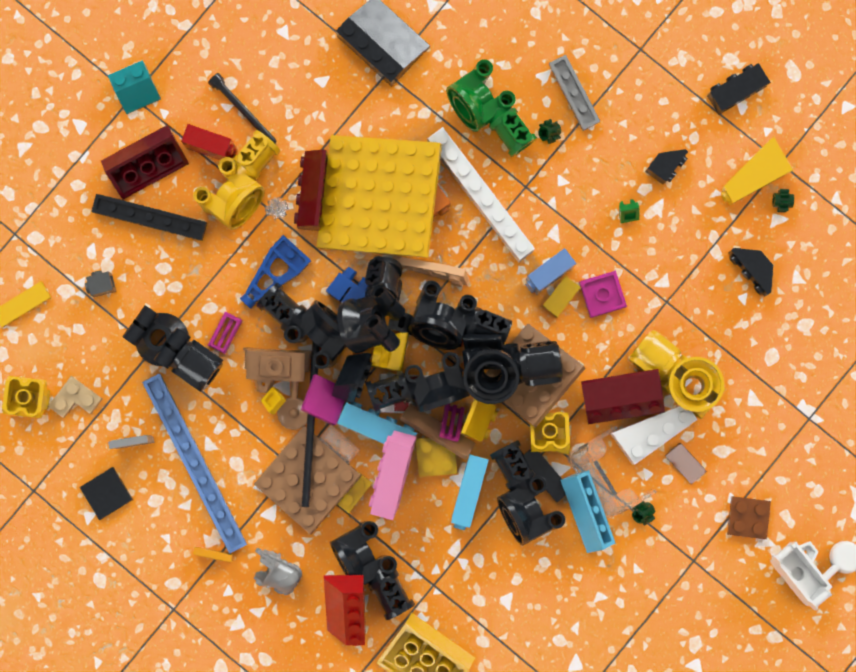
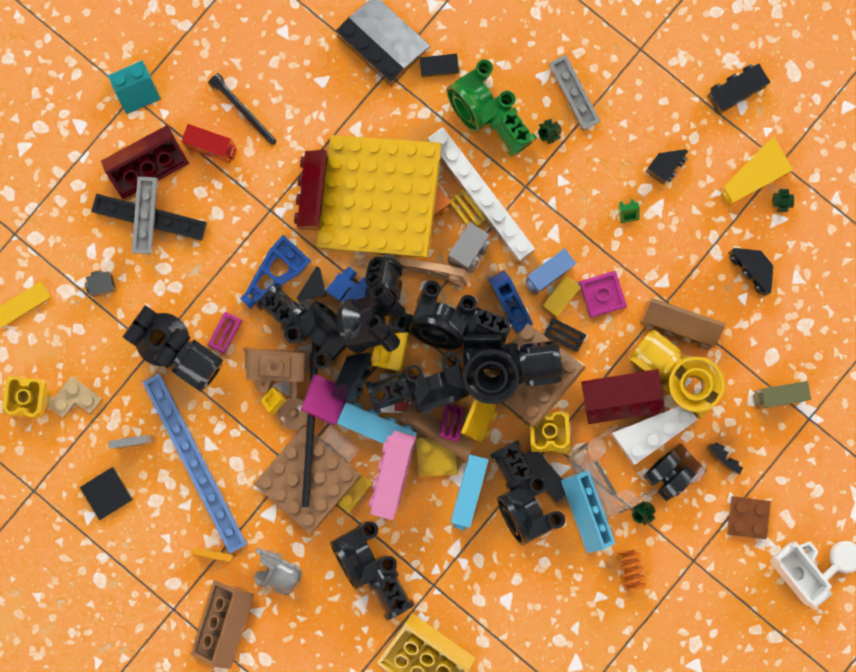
yellow piece [193,130,281,230] -> none
clear gear [264,197,289,220] -> none
red slope [324,575,366,646] -> none
none -> light grey plate [132,177,158,255]
none -> medium nougat slope [190,580,254,669]
none -> black slope [296,266,327,302]
none -> black tile [420,53,459,77]
none -> light grey brick [448,222,490,274]
none -> yellow tile [449,189,486,227]
none -> blue slope [487,270,533,333]
none -> black tile [544,317,587,352]
none -> orange piece [616,549,646,591]
none -> medium nougat slope [640,298,726,350]
none -> black wheel [643,449,696,501]
none -> black slope [707,442,743,475]
none -> olive brick [752,381,811,409]

